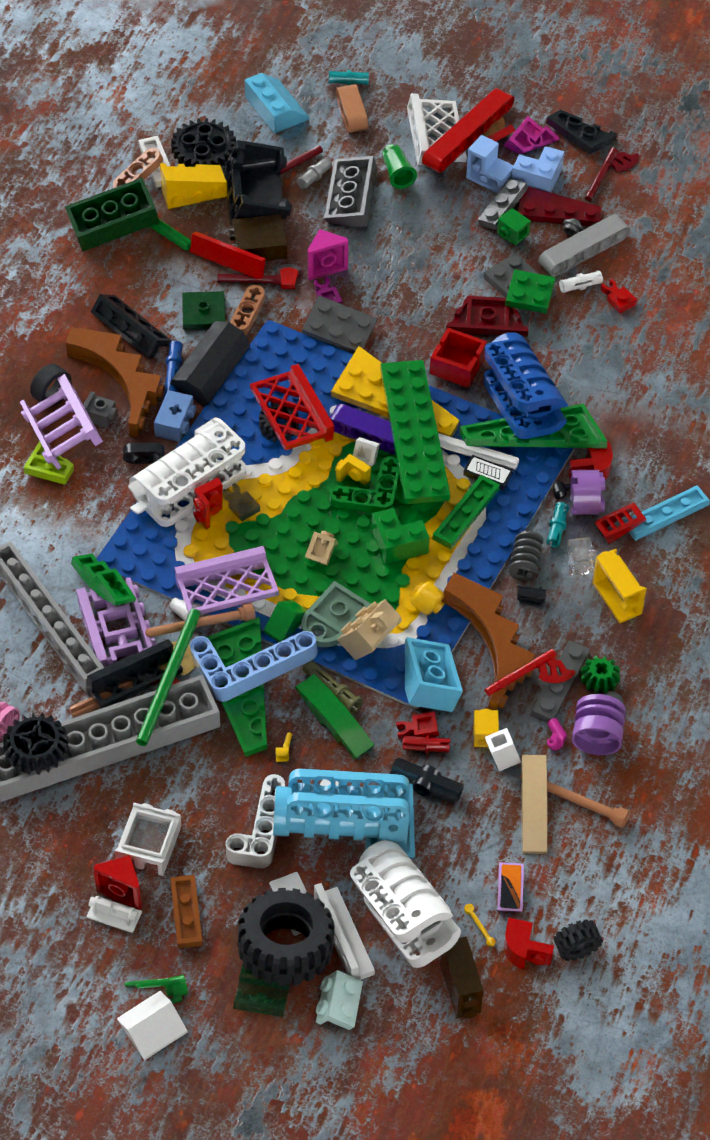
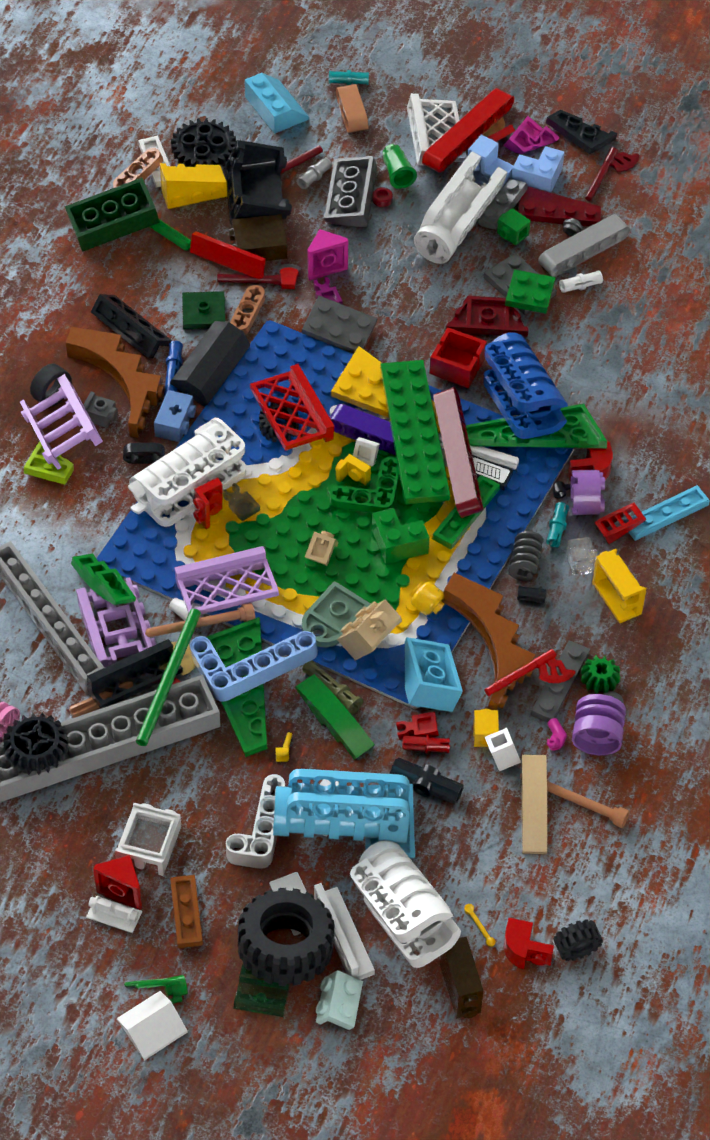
green slope [264,600,307,642] -> none
slope [497,862,524,913] -> none
red plate [601,279,637,314] -> none
none -> dark red tile [372,187,393,207]
none -> white piece [414,151,508,264]
none -> beam [433,387,484,518]

